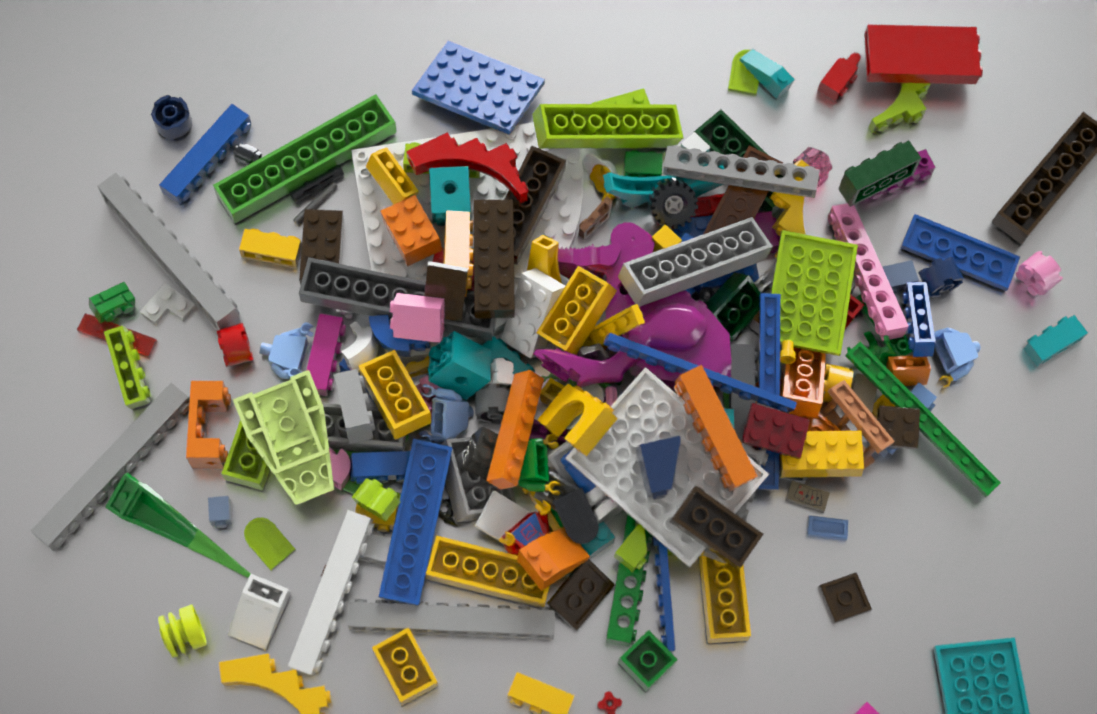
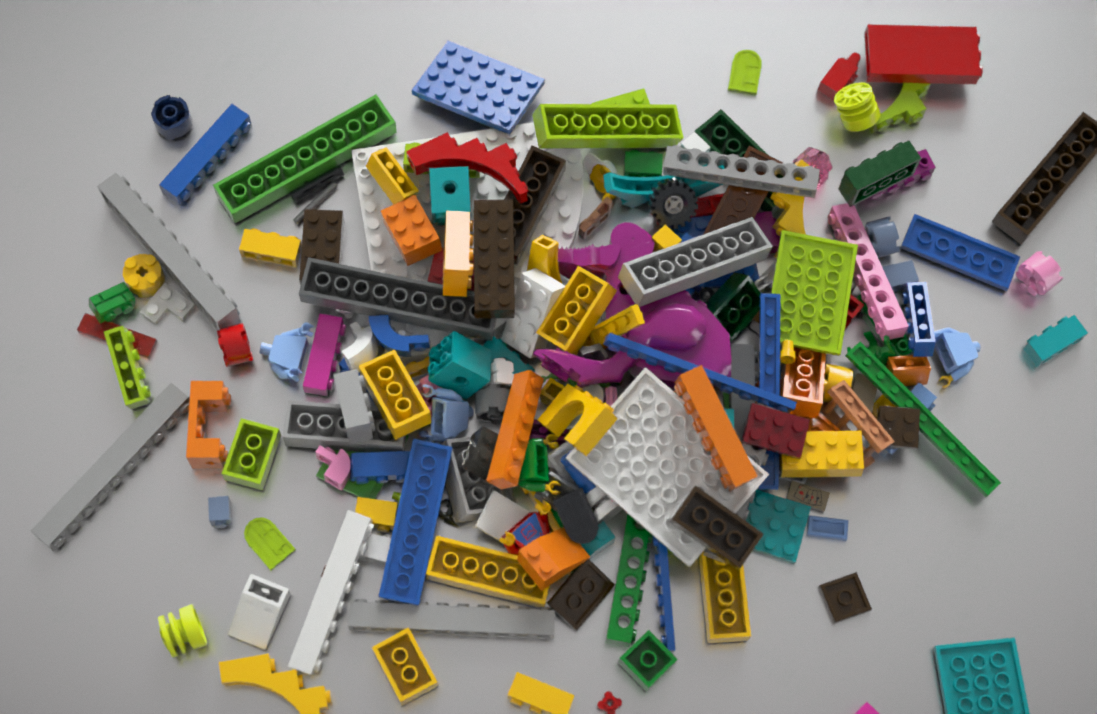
green plate [105,473,251,578] -> none
black brick [232,142,262,165] -> none
yellowish green wedge [233,370,334,505] -> none
lime brick [351,478,400,521] -> none
bright pink brick [390,293,444,343] -> none
dark brown tile [424,261,468,322] -> none
lime slope [614,524,647,572] -> none
dark blue slope [636,435,681,500] -> none
teal slope [740,49,795,99] -> none
dark blue brick [918,257,964,298] -> none
none -> yellow brick [122,254,165,298]
none -> teal plate [746,489,811,564]
none -> neon yellow wheel [834,83,881,131]
none -> sand blue brick [865,216,901,258]

